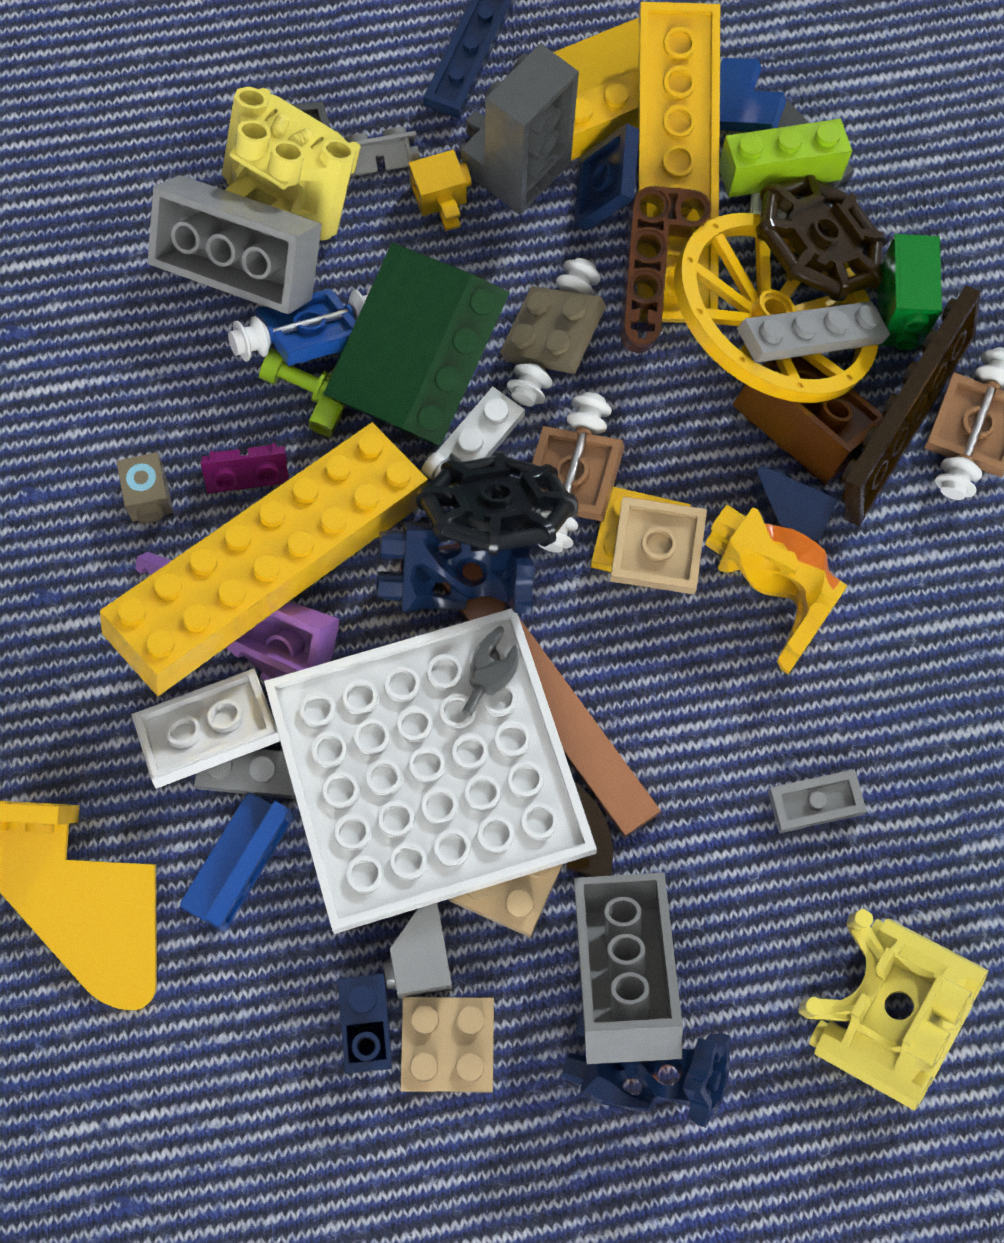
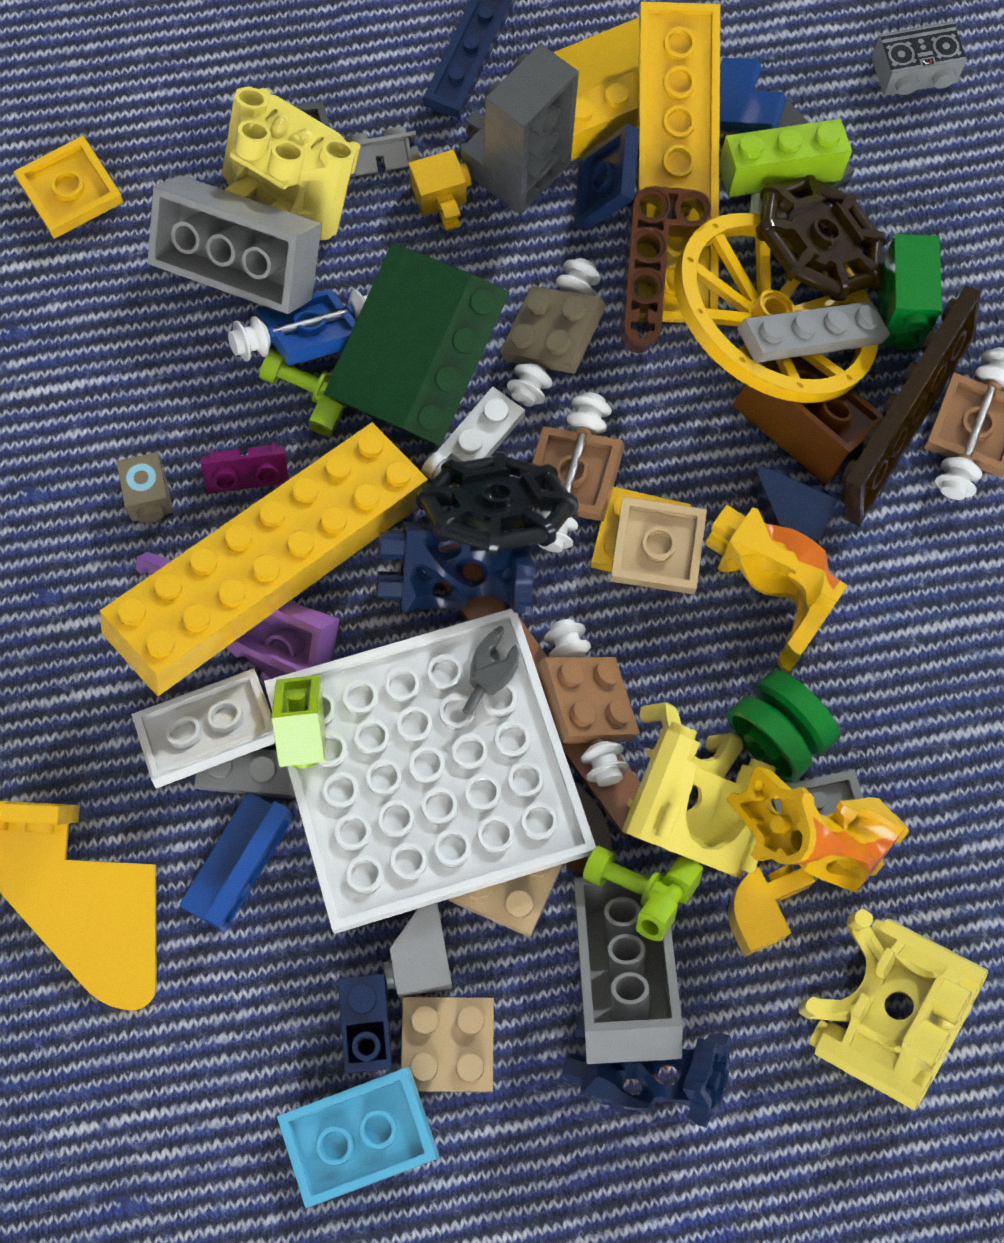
none -> yellow plate [13,136,124,239]
none -> slope [271,675,326,769]
none -> medium azure plate [277,1067,440,1209]
none -> medium nougat plate [536,619,640,787]
none -> lime bar [583,846,703,941]
none -> light yellow piece [621,702,776,878]
none -> green wheel [726,670,840,783]
none -> yellow hips [726,766,909,893]
none -> yellow brick [728,864,816,957]
none -> brick [871,21,967,96]

